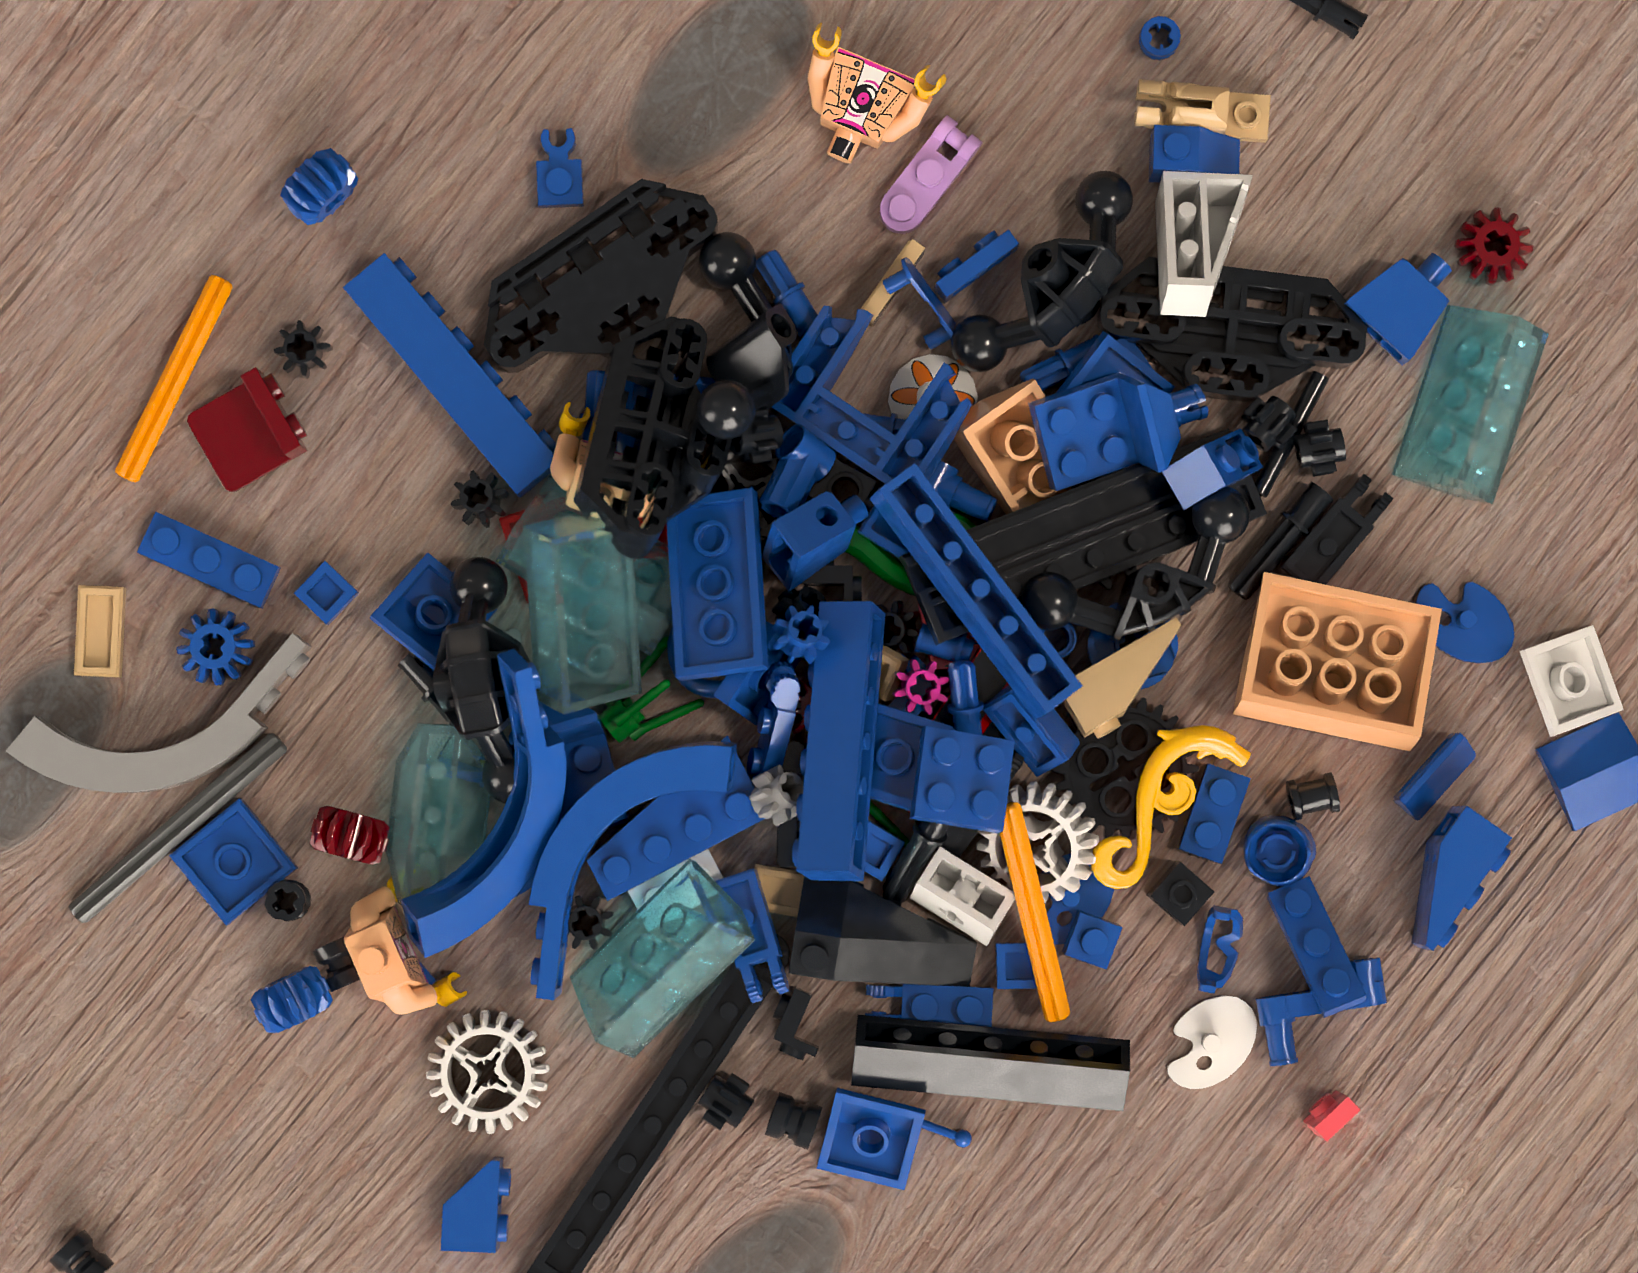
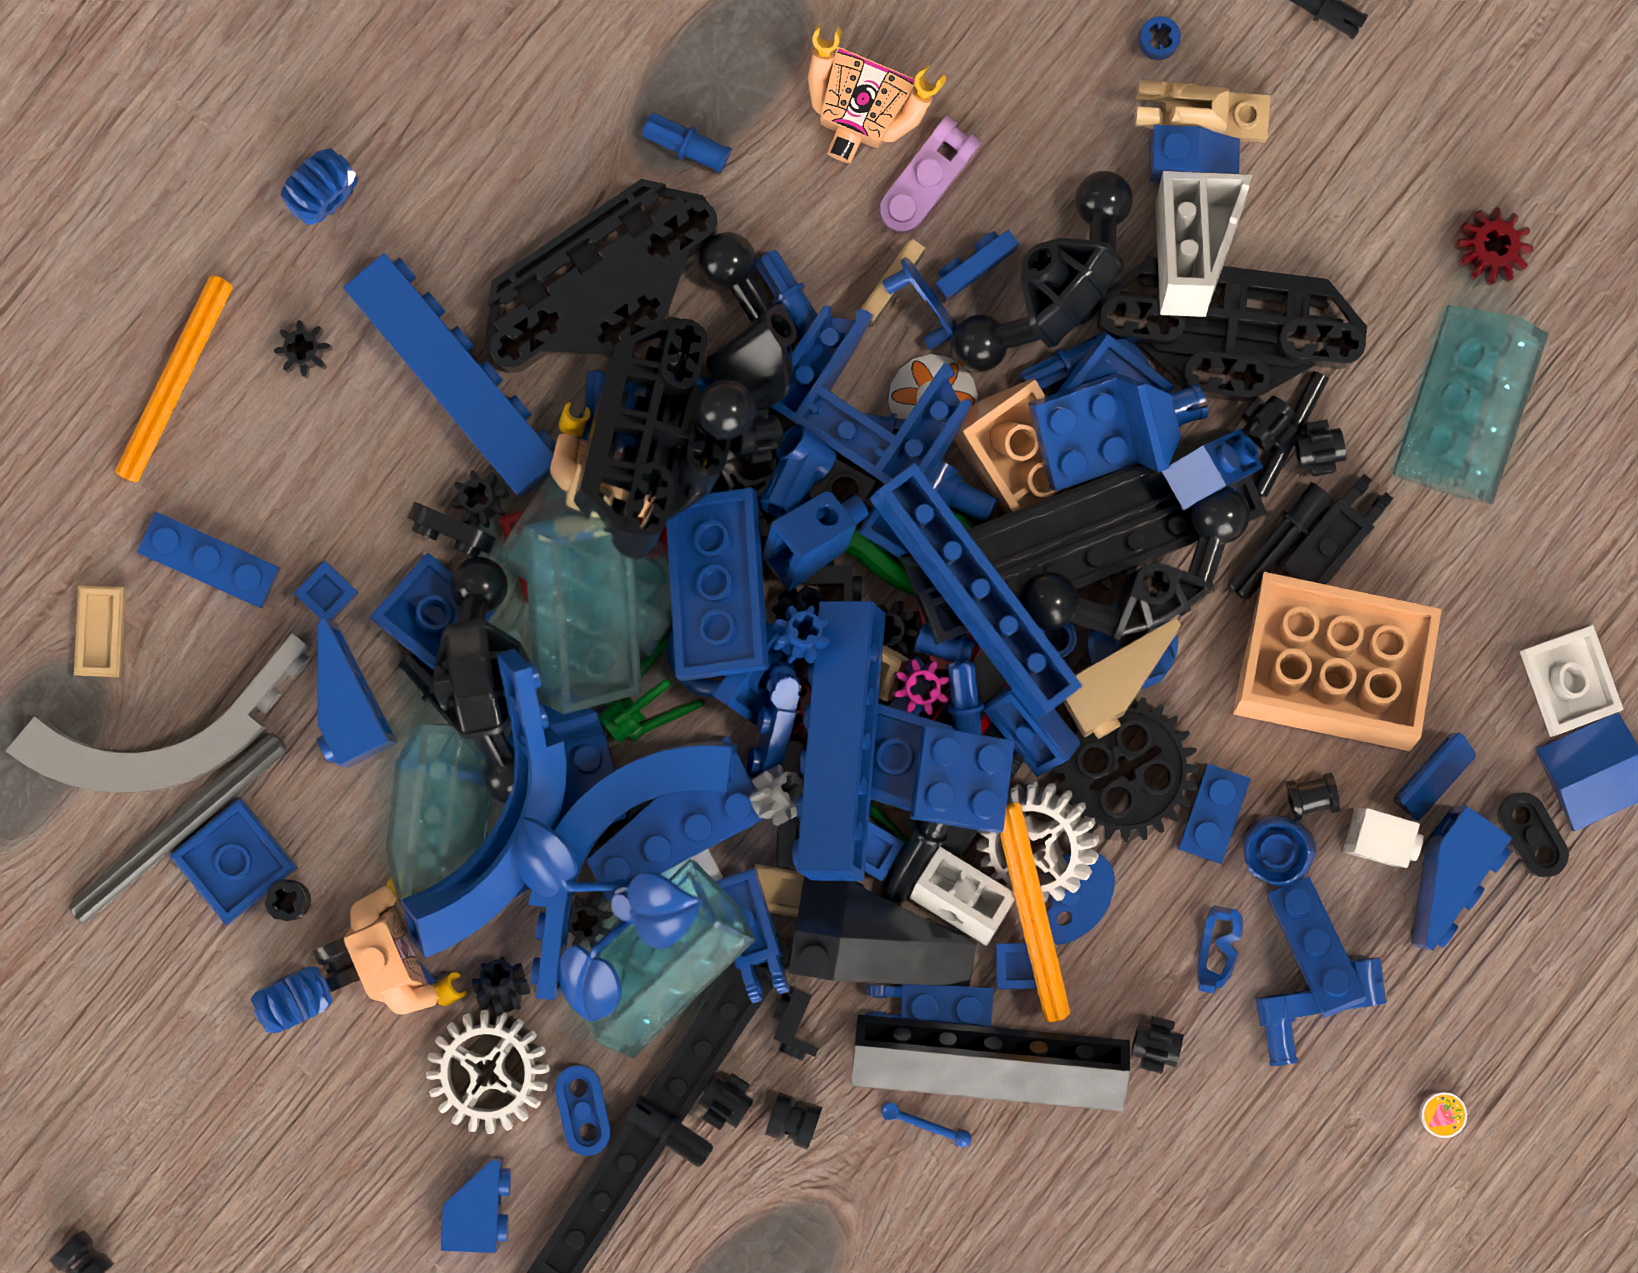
blue gear [176,608,255,686] -> none
dark red bracket [187,367,308,492] -> none
dark red gear [310,806,390,865] -> none
blue plate [536,128,584,208] -> none
blue slope [817,1088,926,1190] -> none
blue plate [1062,910,1123,970] -> none
yellow plant [1091,725,1251,889] -> none
black brick [1146,861,1215,926] -> none
white piece [1167,995,1257,1089] -> none
coral plate [1303,1090,1360,1141] -> none
blue torso [1344,253,1452,366] -> none
blue piece [1415,582,1514,663] -> none
none -> blue slope [317,618,398,768]
none -> black plate [407,502,497,557]
none -> black gear [471,957,531,1016]
none -> blue plant [516,817,703,1022]
none -> blue plate [555,1064,611,1156]
none -> black axle [625,1094,713,1167]
none -> blue axle [642,113,732,174]
none -> black gear [1131,1016,1184,1074]
none -> white brick [1342,808,1424,868]
none -> tile [1419,1091,1467,1138]
none -> black plate [1497,792,1569,877]

